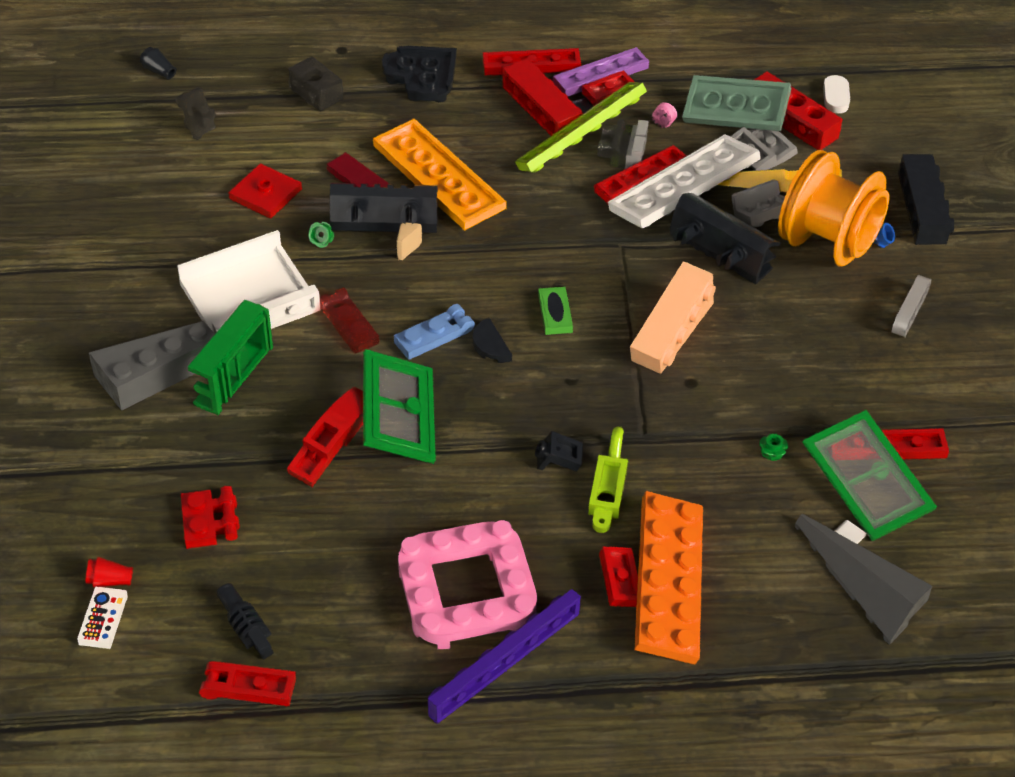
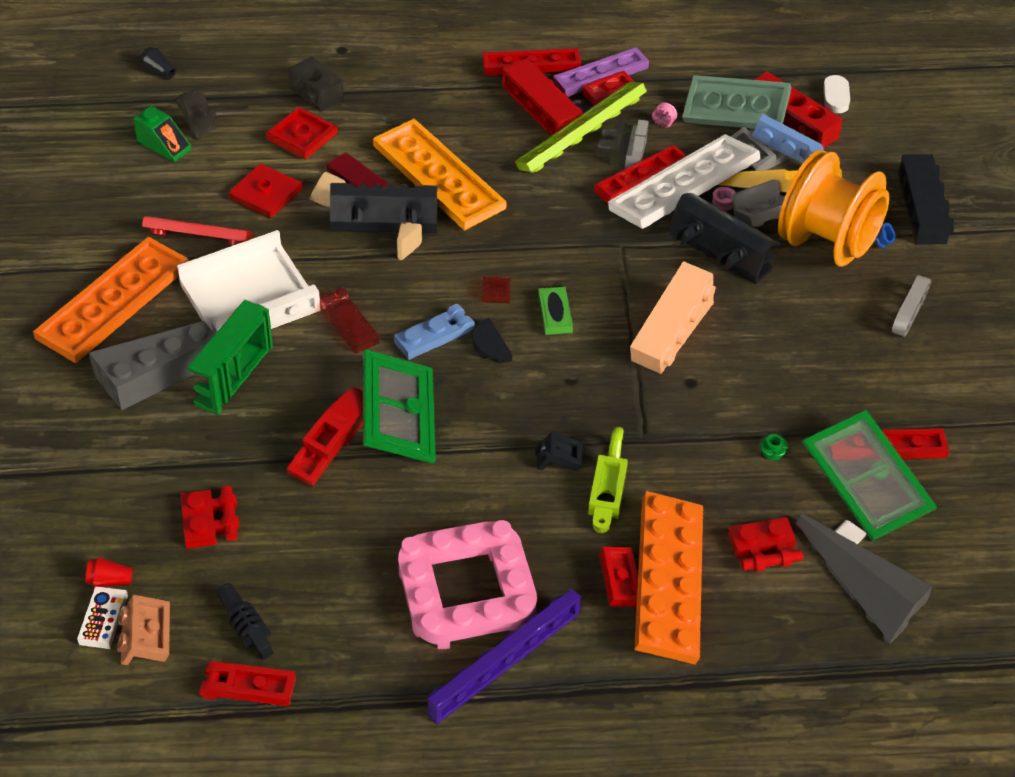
green plate [308,221,334,248] -> none
black plate [382,46,457,103] -> none
none -> orange plate [33,237,189,363]
none -> nougat bracket [117,595,170,665]
none -> green slope [133,106,192,162]
none -> plate [142,216,254,245]
none -> red plate [266,107,338,160]
none -> tan slope [310,172,346,209]
none -> clear red tile [482,276,511,304]
none -> bright pink bush [712,187,735,211]
none -> red plate [728,517,803,572]
none -> medium blue plate [752,114,824,164]

